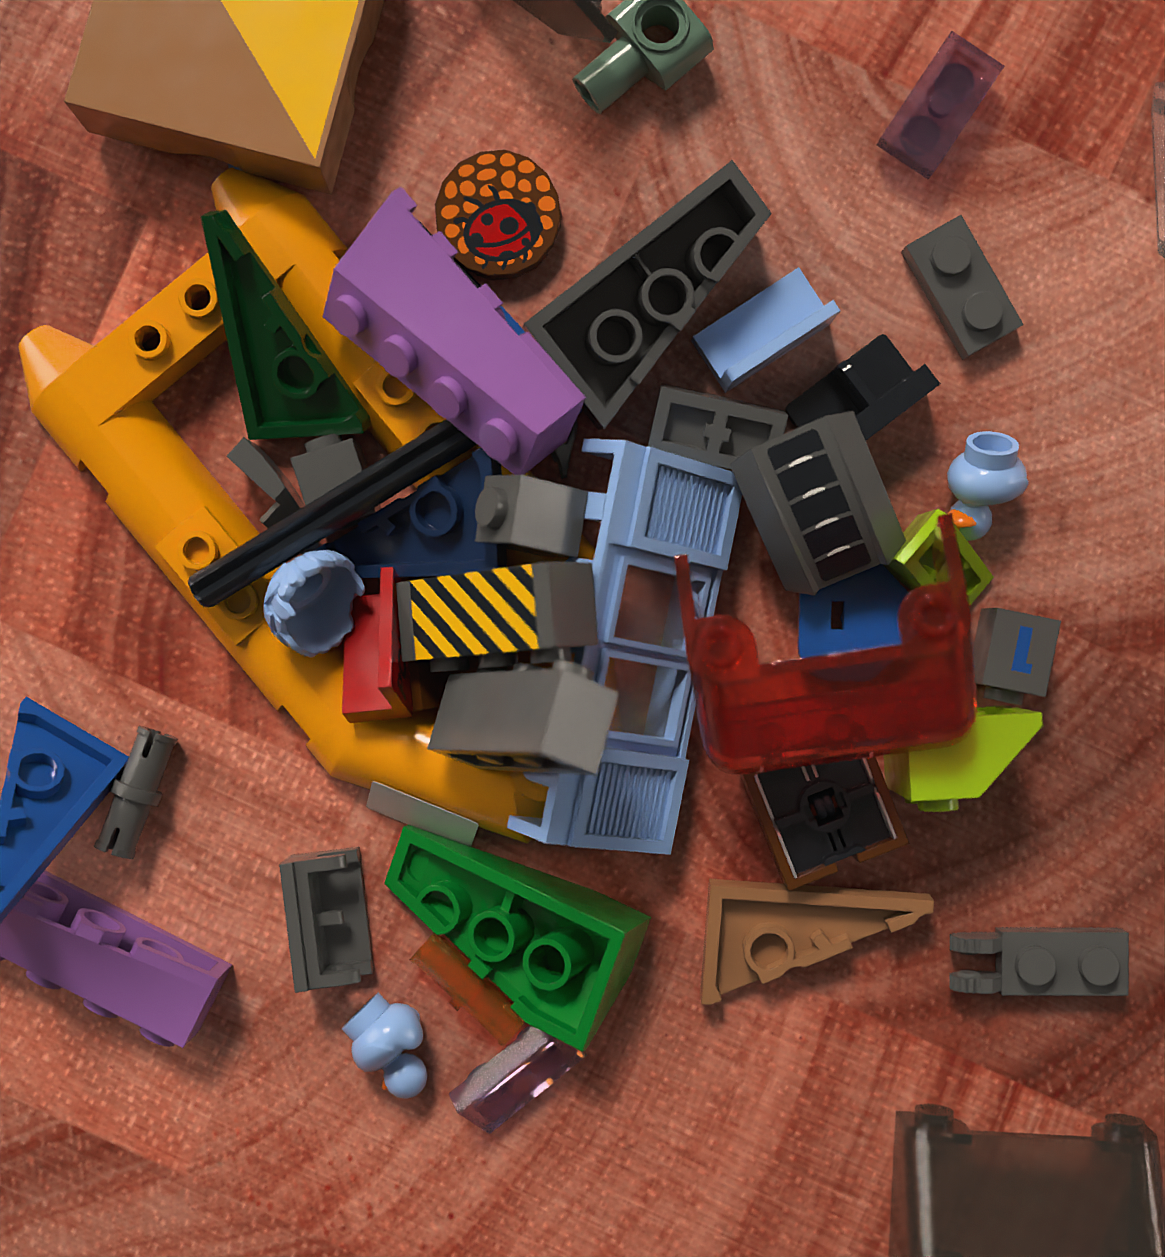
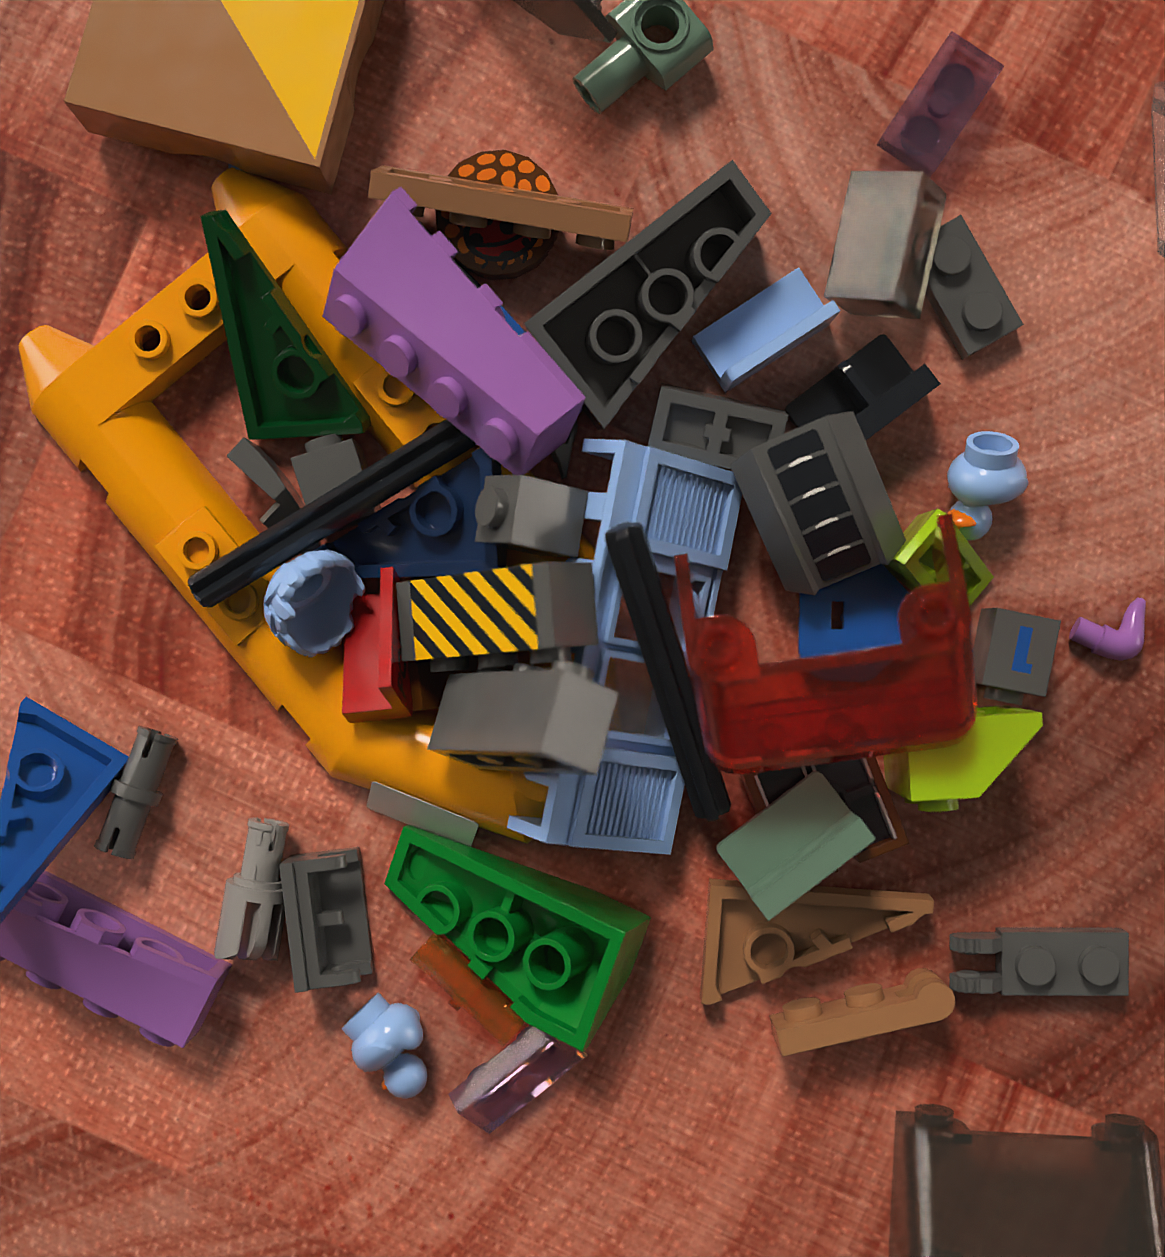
none -> light grey arm [214,817,290,961]
none -> medium nougat plate [368,165,634,250]
none -> black axle [604,521,731,822]
none -> sand green panel [716,771,876,921]
none -> medium nougat plate [769,968,955,1057]
none -> clear smoke panel [824,171,947,319]
none -> medium lavender animal [1069,598,1146,661]

